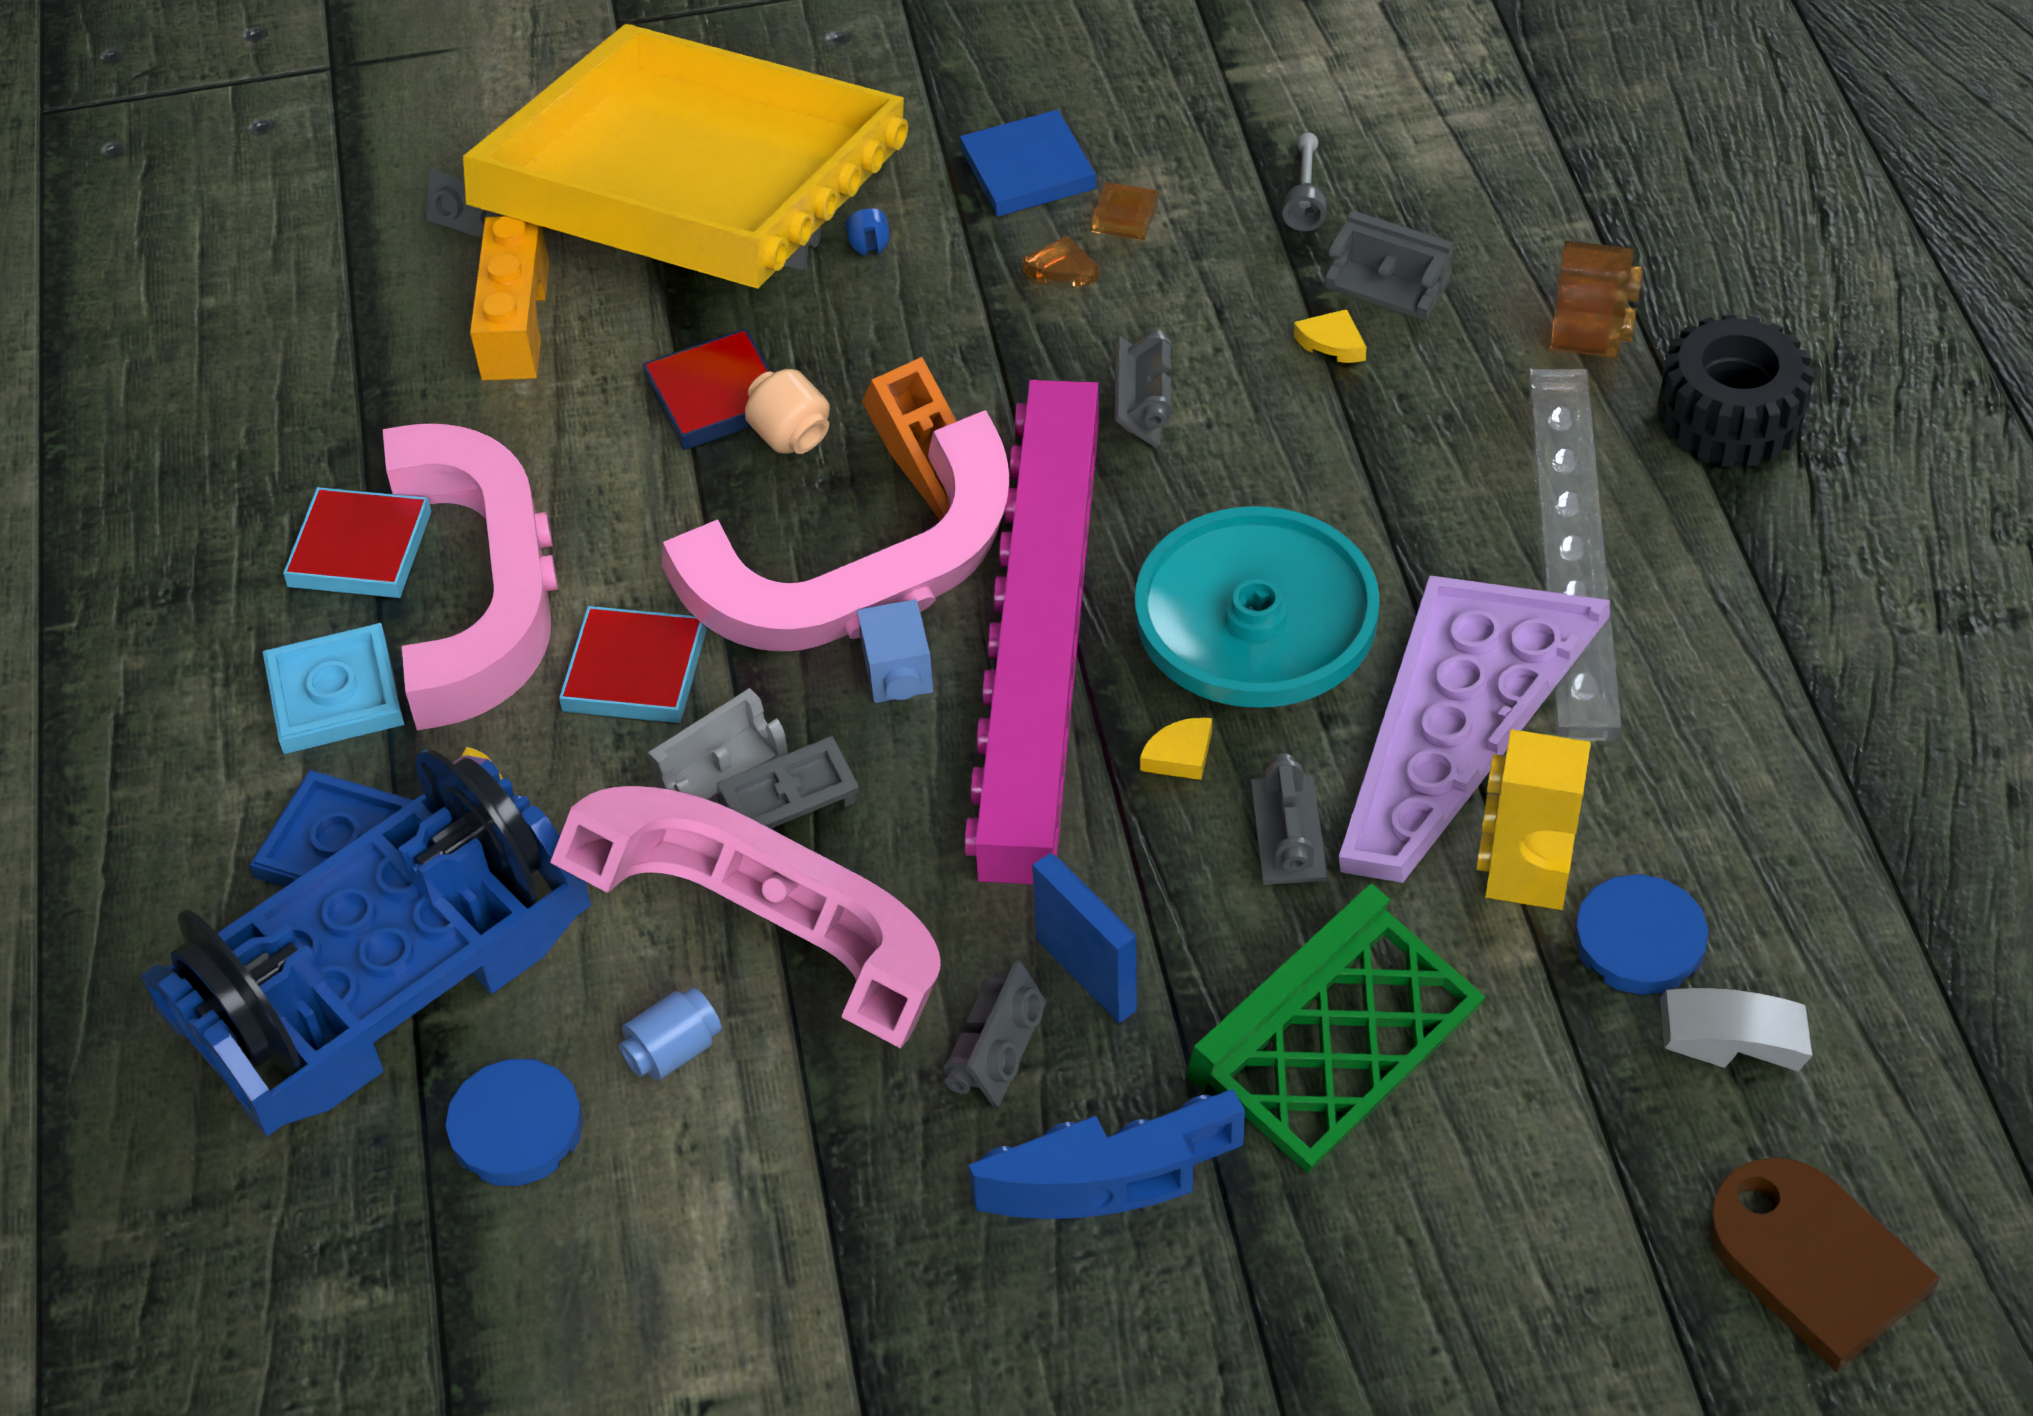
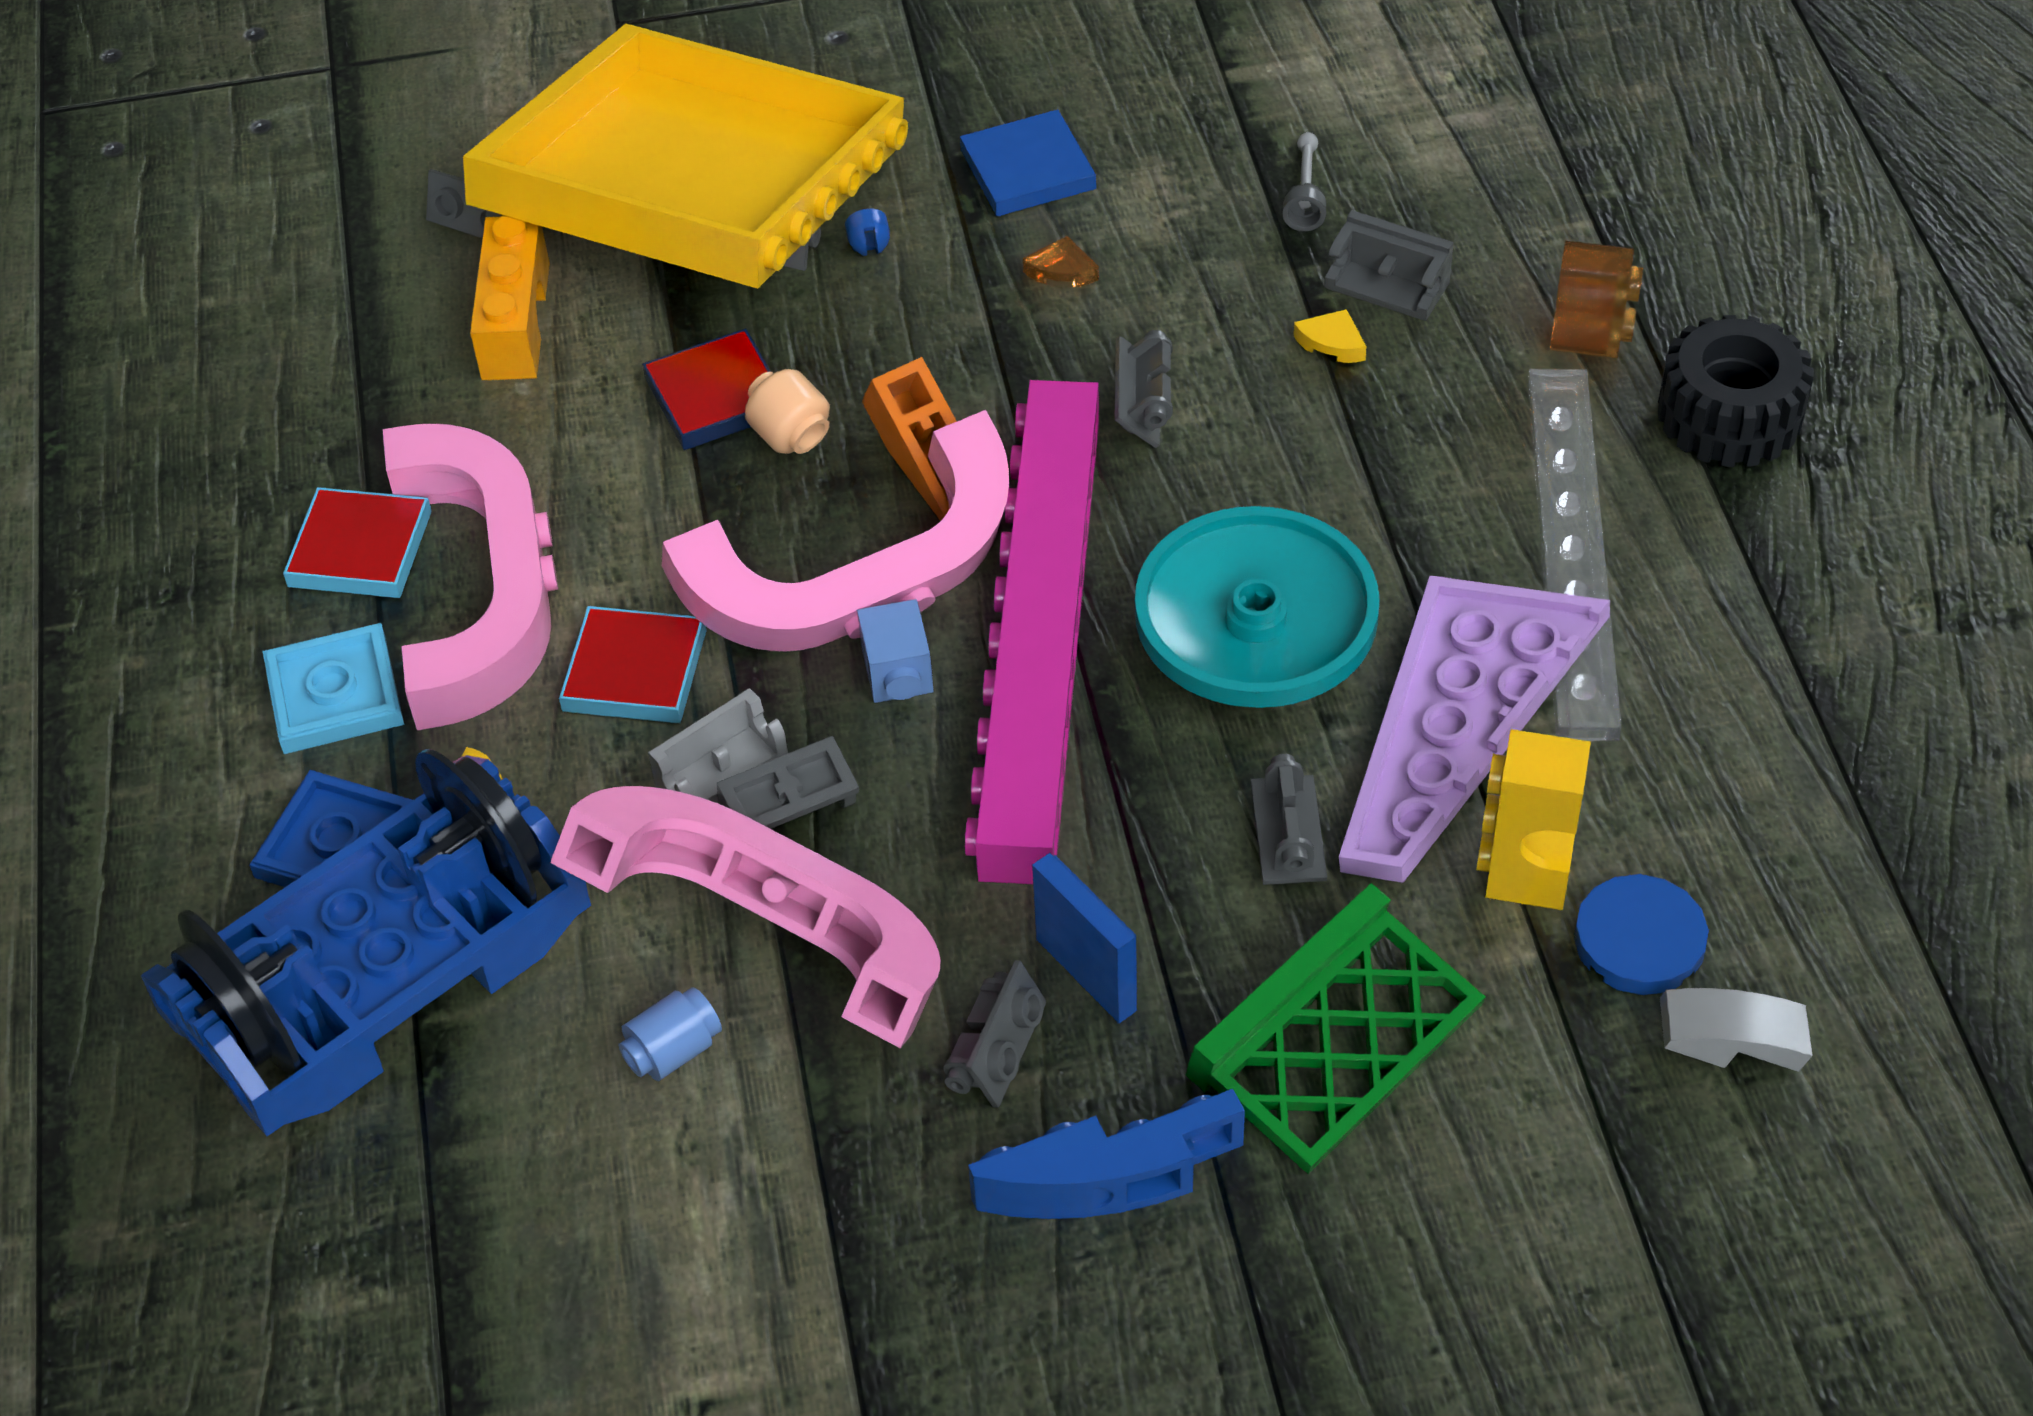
blue tile [445,1059,583,1186] -> none
clear orange tile [1092,182,1158,241] -> none
yellow tile [1140,718,1213,780] -> none
reddish brown tile [1709,1158,1940,1372] -> none

